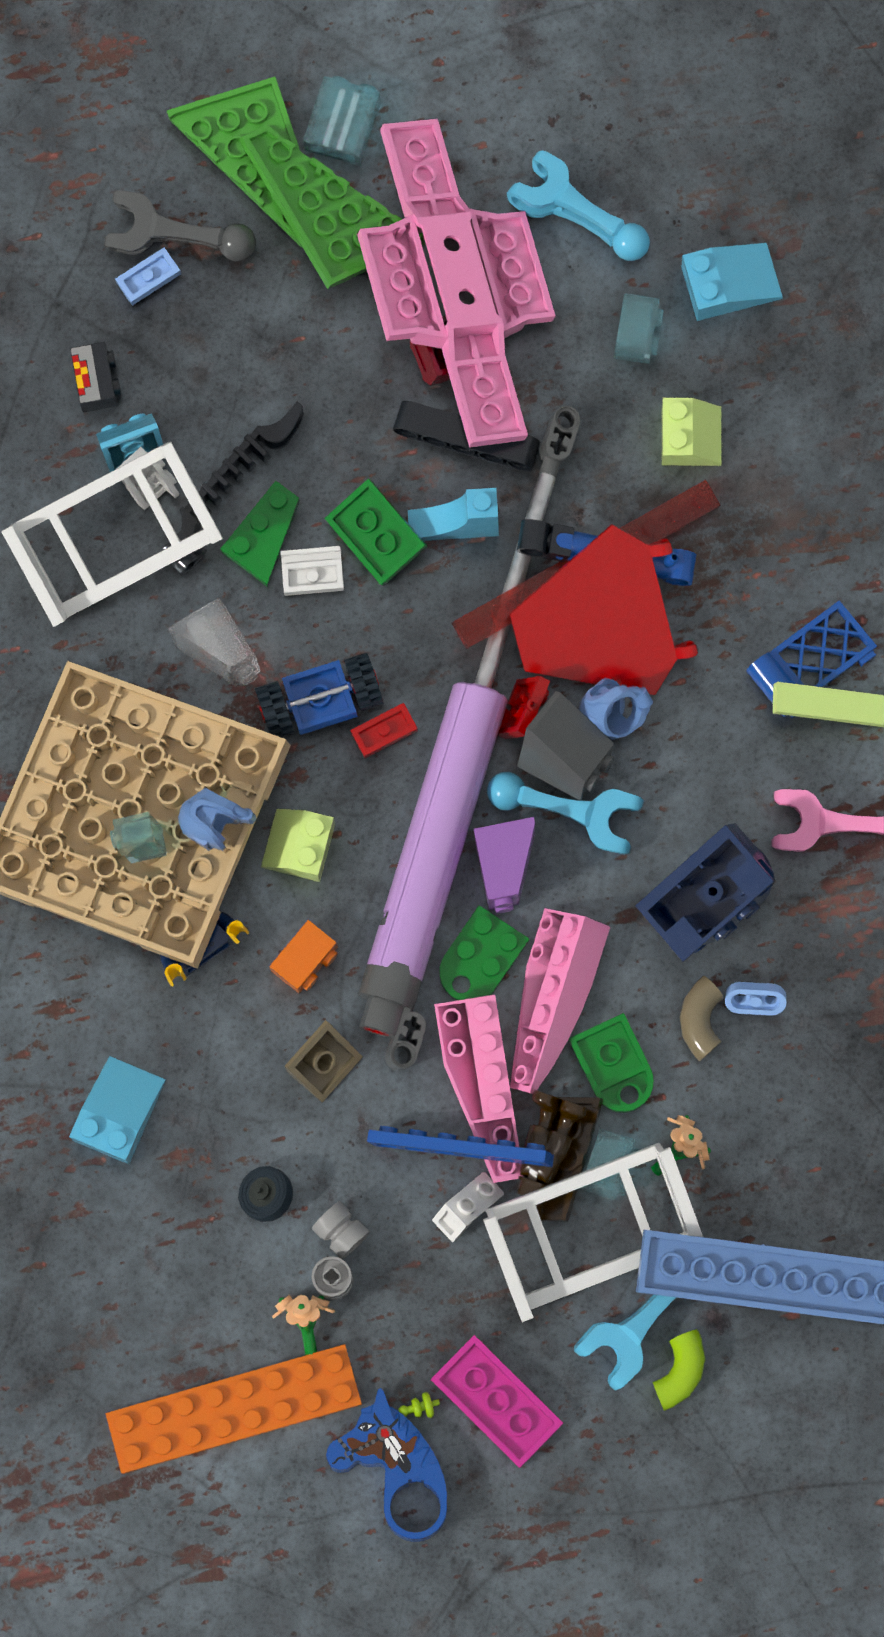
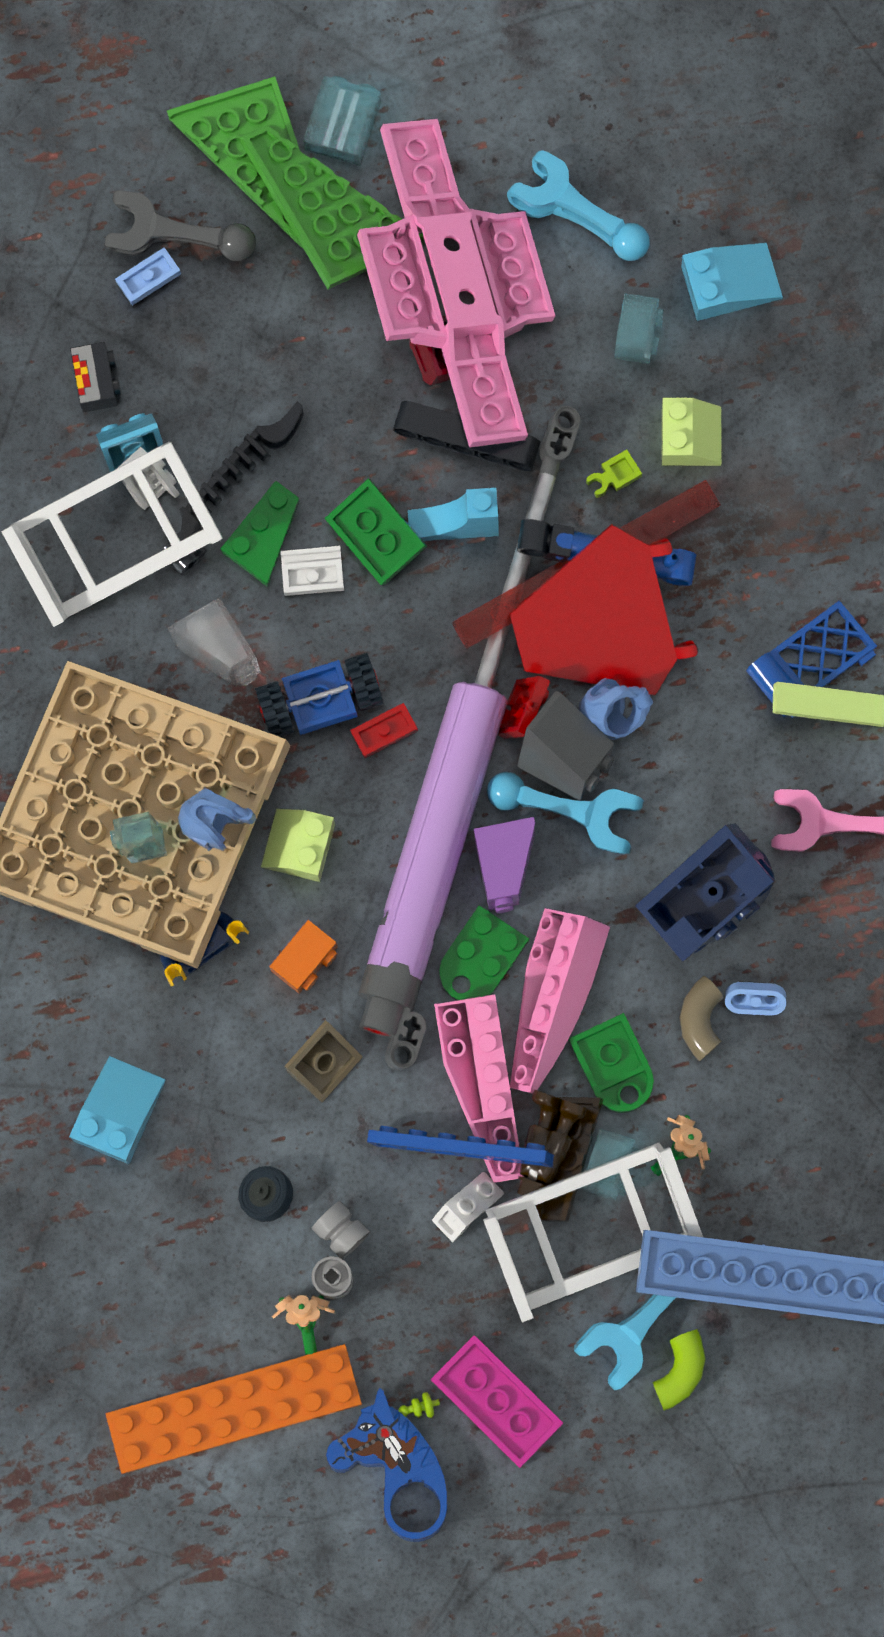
none -> lime plate [586,449,642,498]

